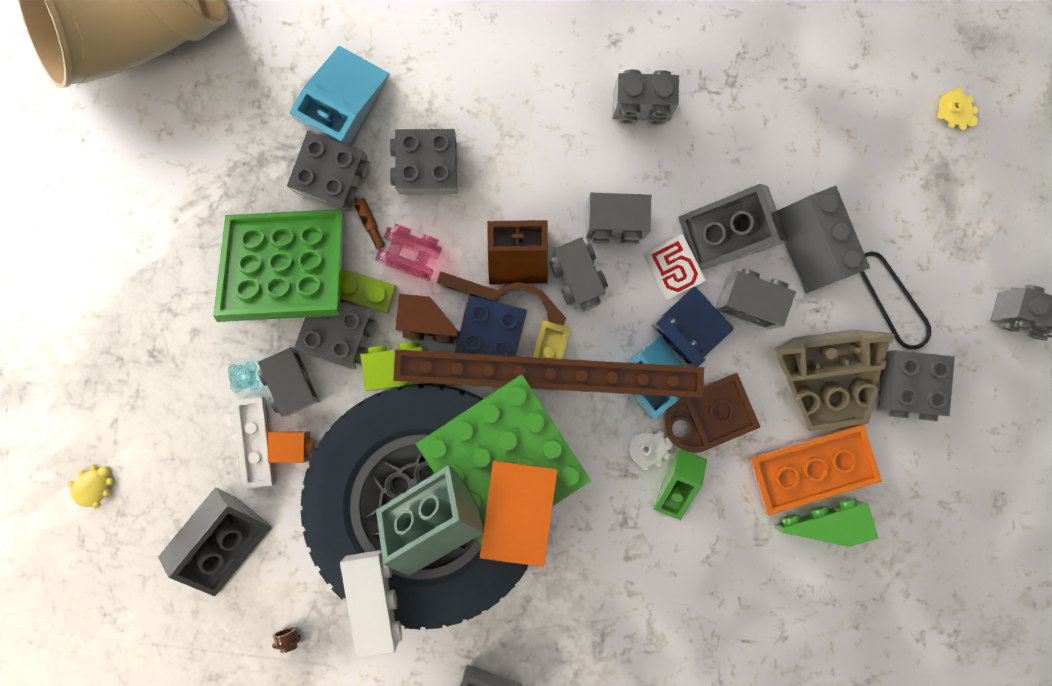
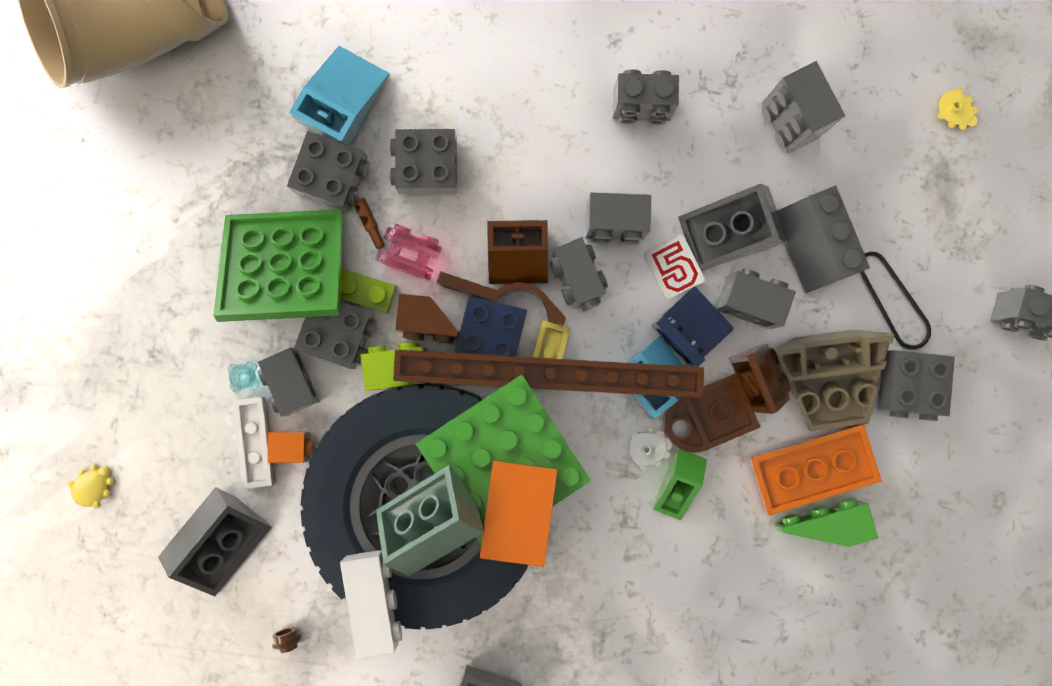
none -> reddish brown slope [729,344,790,414]
none -> dark grey brick [761,61,845,154]

